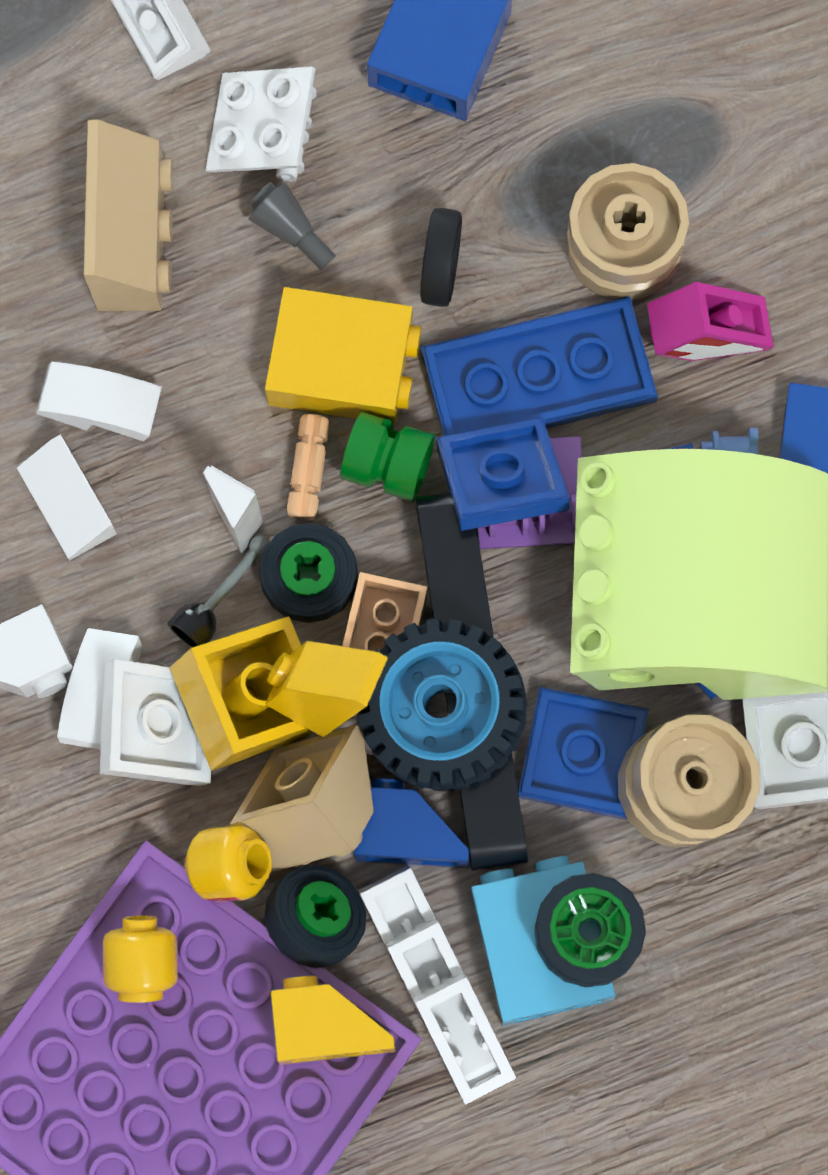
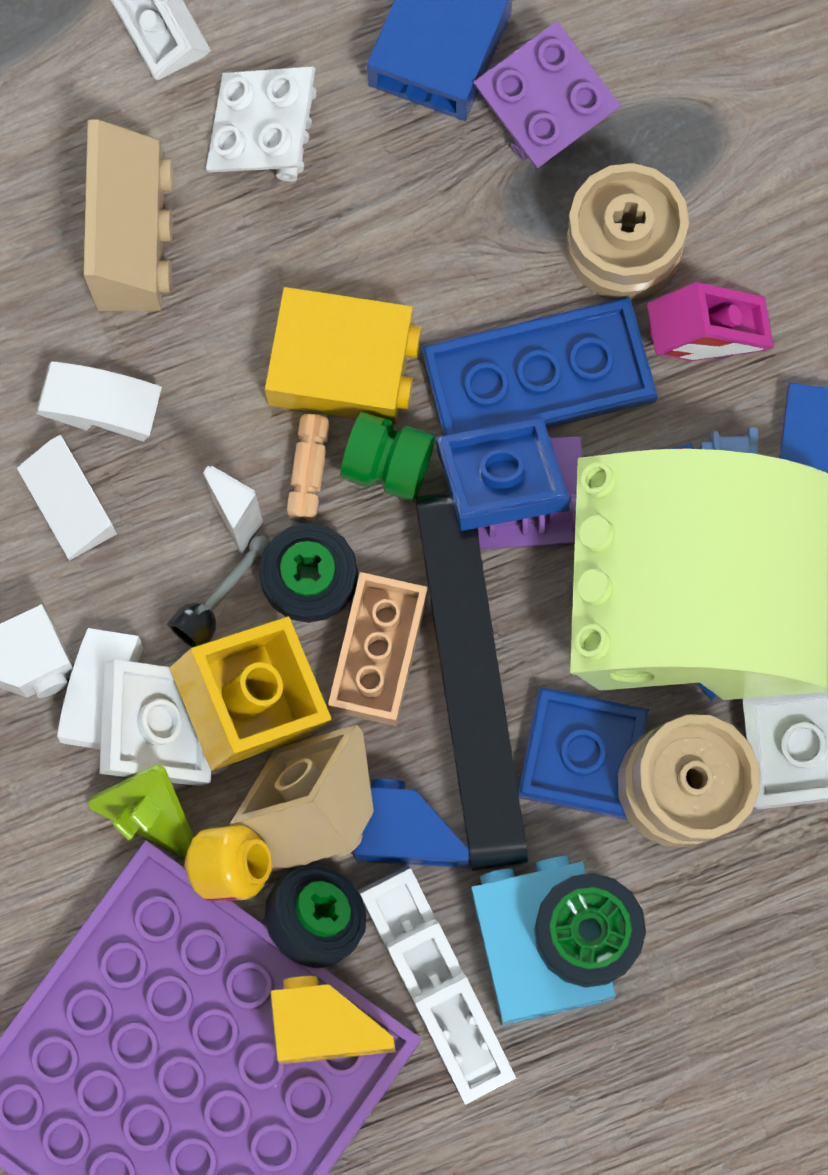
yellow head [103,916,178,1003] -> none
dark grey cone [248,182,336,270] -> none
yellow slope [265,641,388,737] -> none
wheel [357,619,527,791] -> none
black tyre [420,208,462,307] -> none
none -> lime piece [88,764,194,859]
none -> medium lavender hinge [473,21,621,169]

